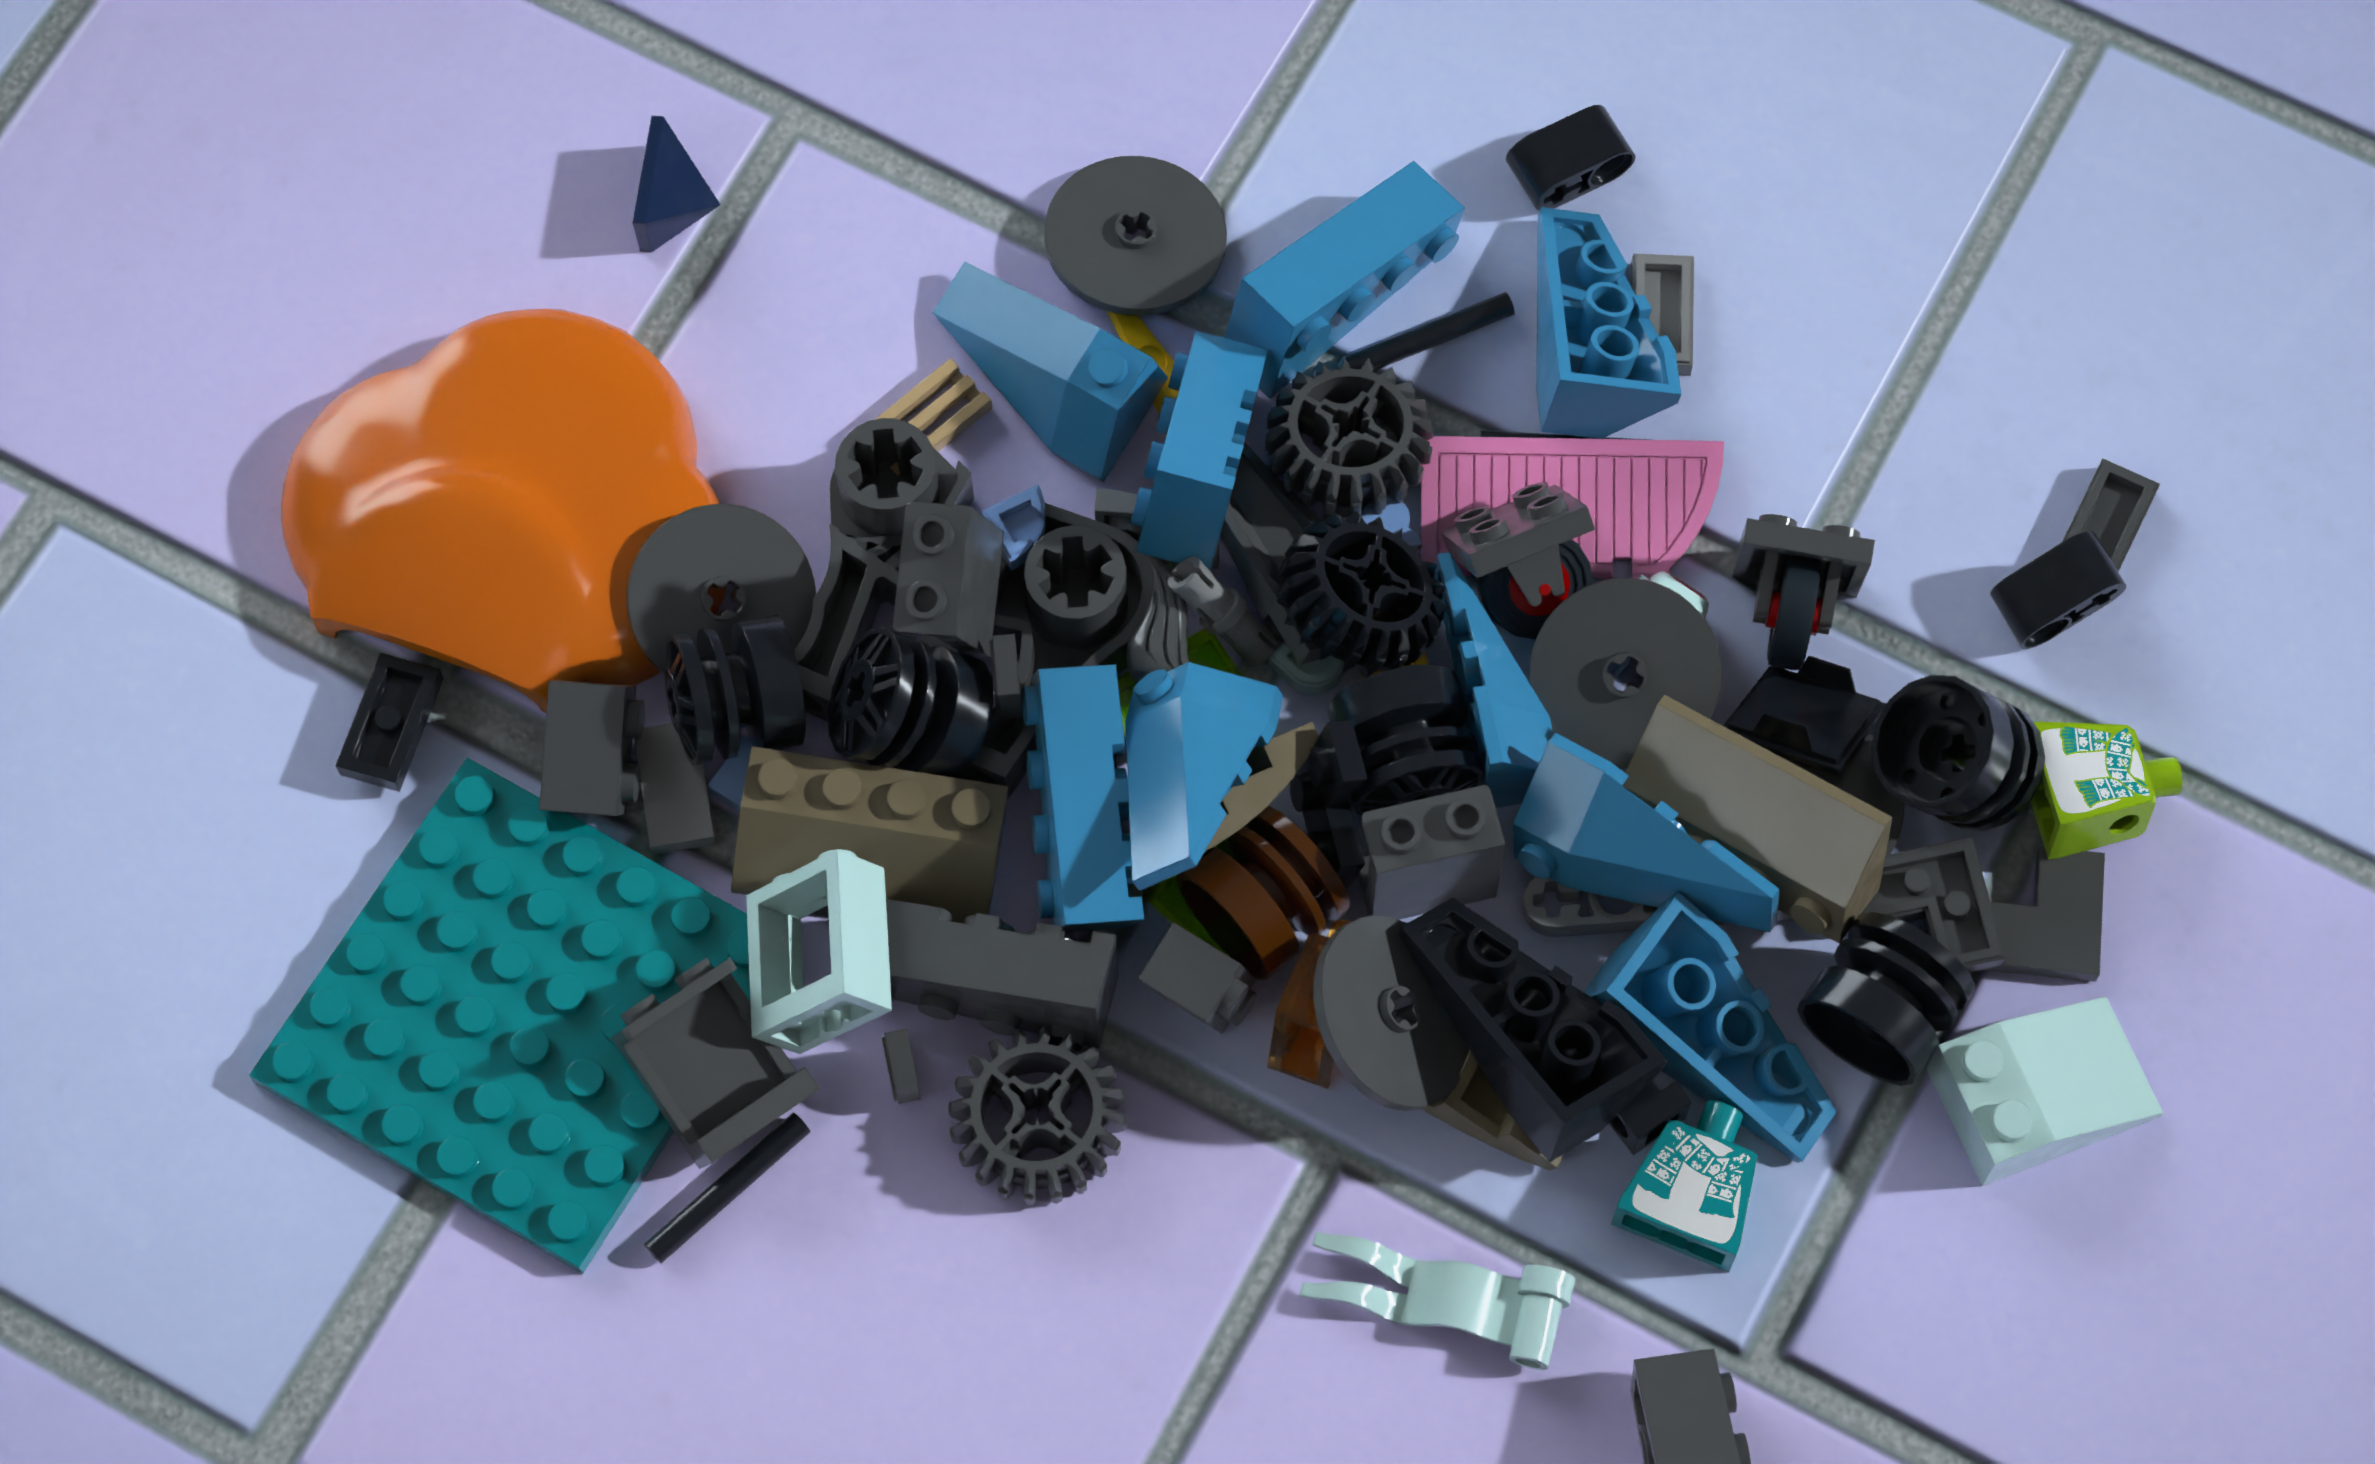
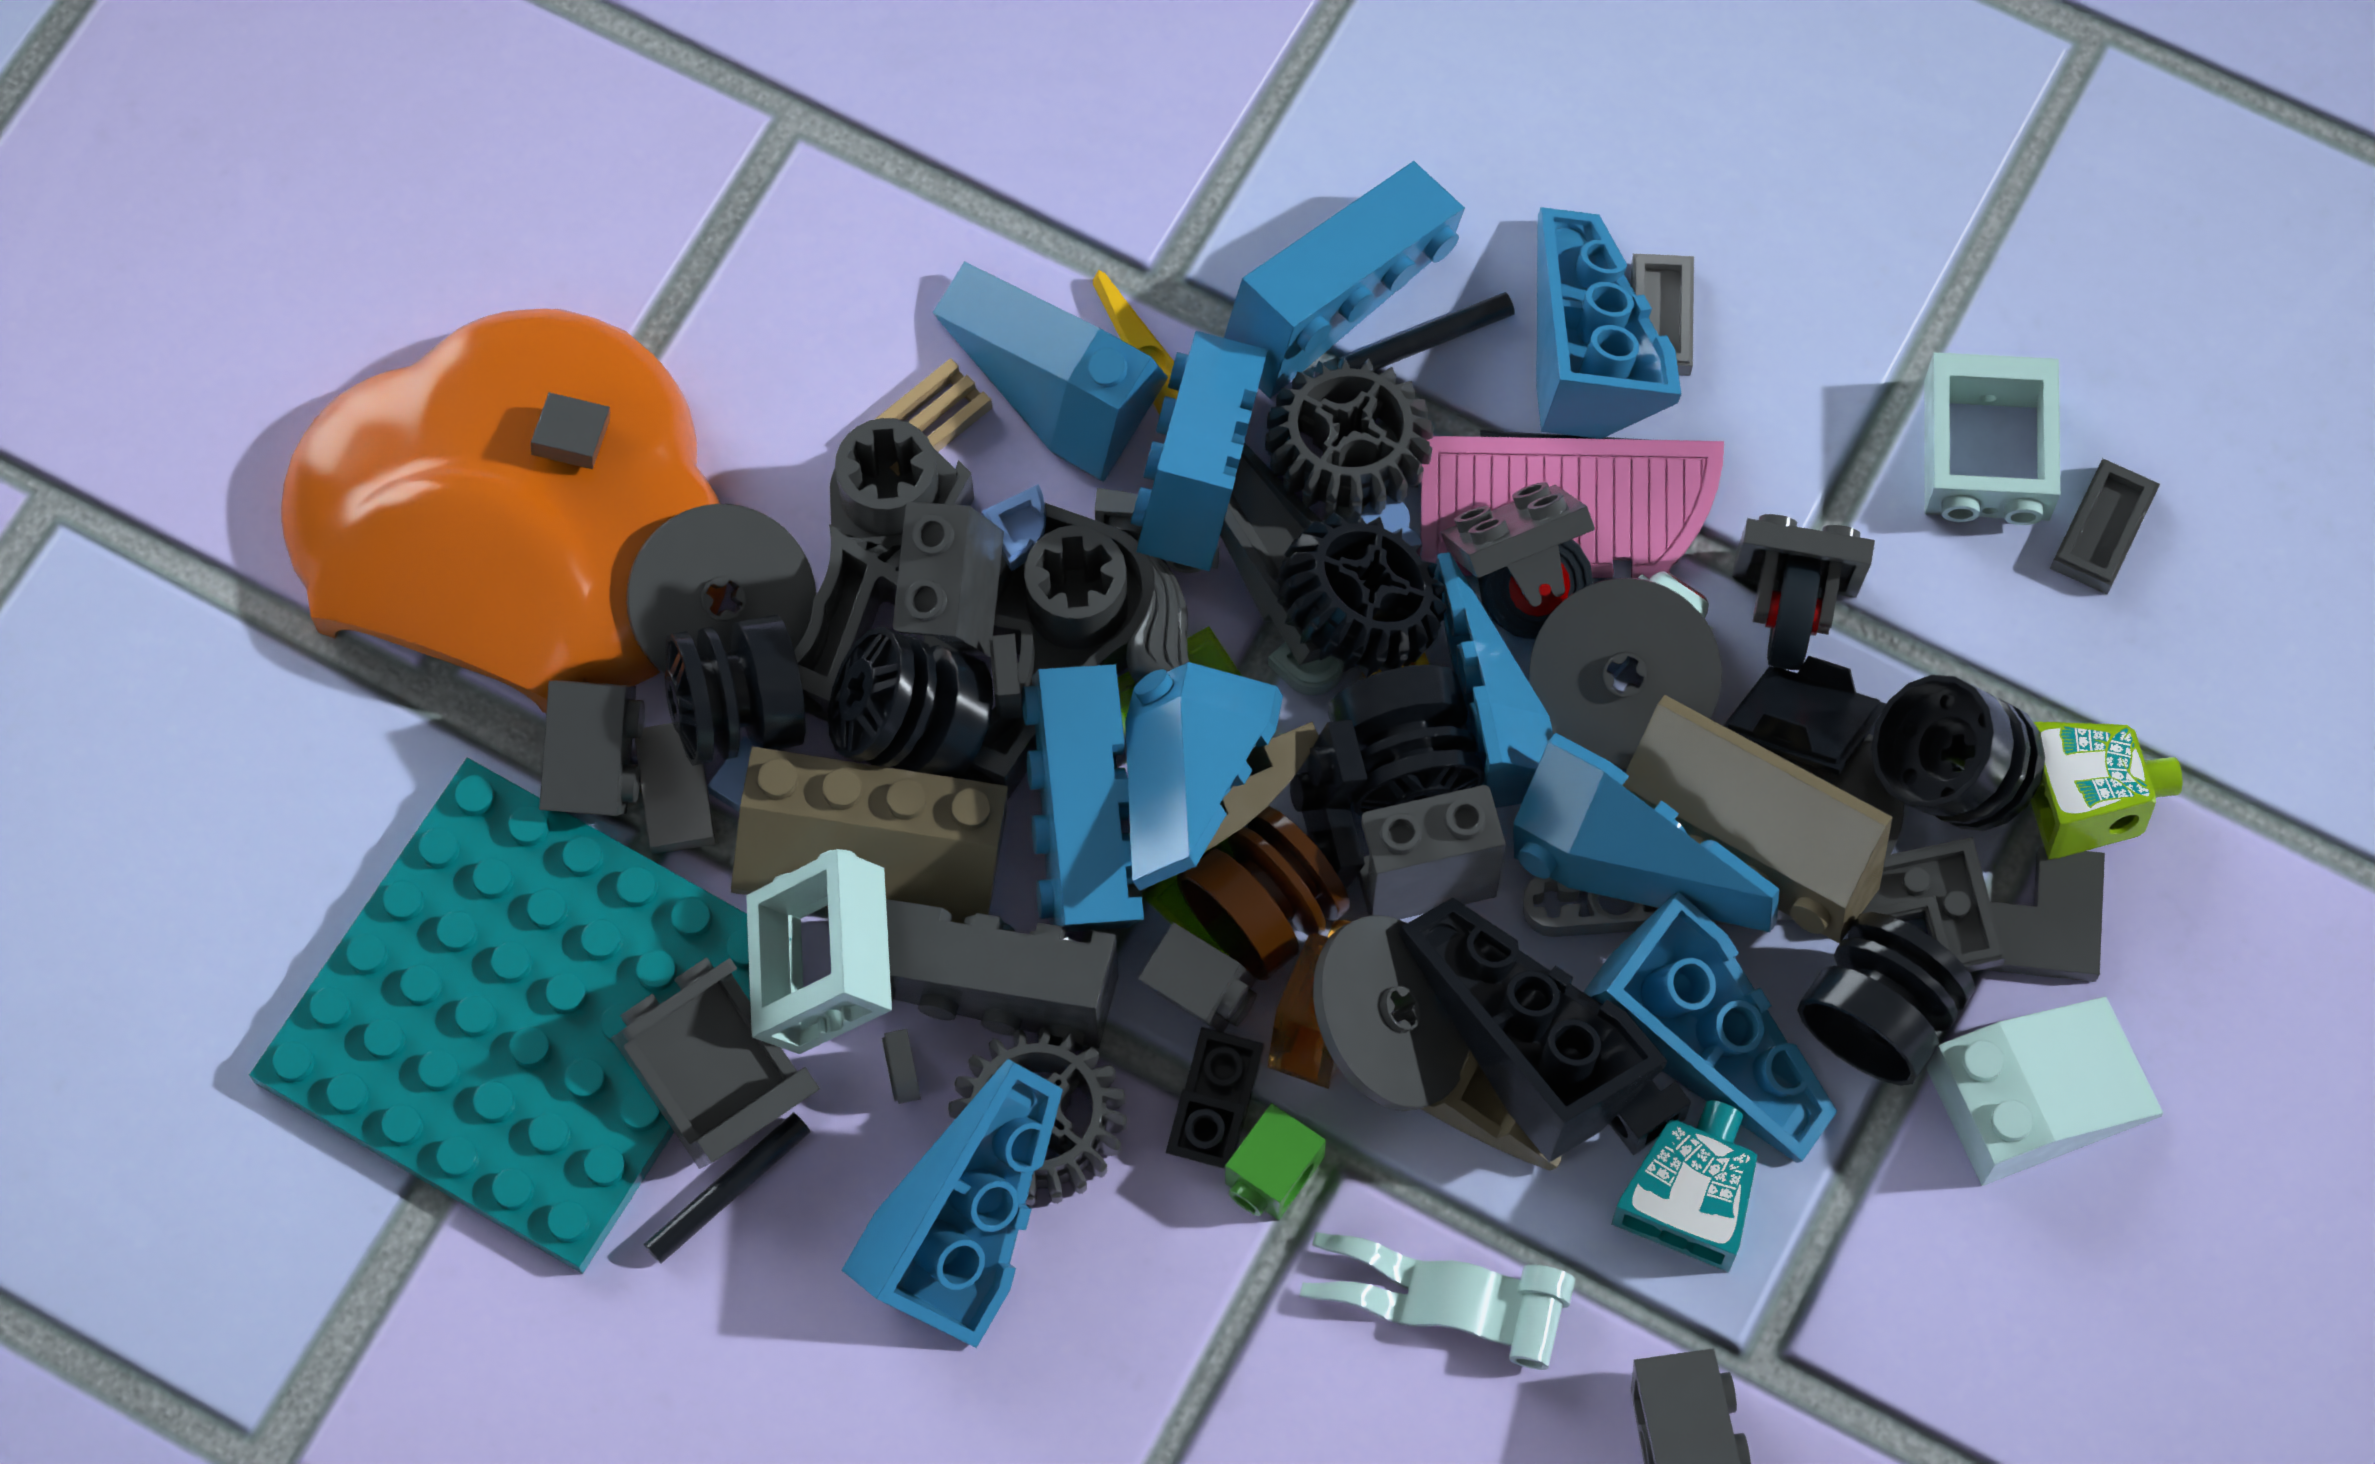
black plate [335,653,444,792] -> none
dark blue slope [632,115,721,252] -> none
dark grey piece [1044,156,1227,316] -> none
light grey pin [1168,556,1278,667] -> none
black beam [1505,105,1636,211] -> none
black beam [1990,531,2126,649] -> none
none -> dark grey tile [531,392,610,469]
none -> dark azure wedge [841,1059,1063,1348]
none -> black slope [1165,1027,1266,1169]
none -> bright green brick [1225,1103,1326,1220]
none -> light aqua window [1924,352,2061,525]

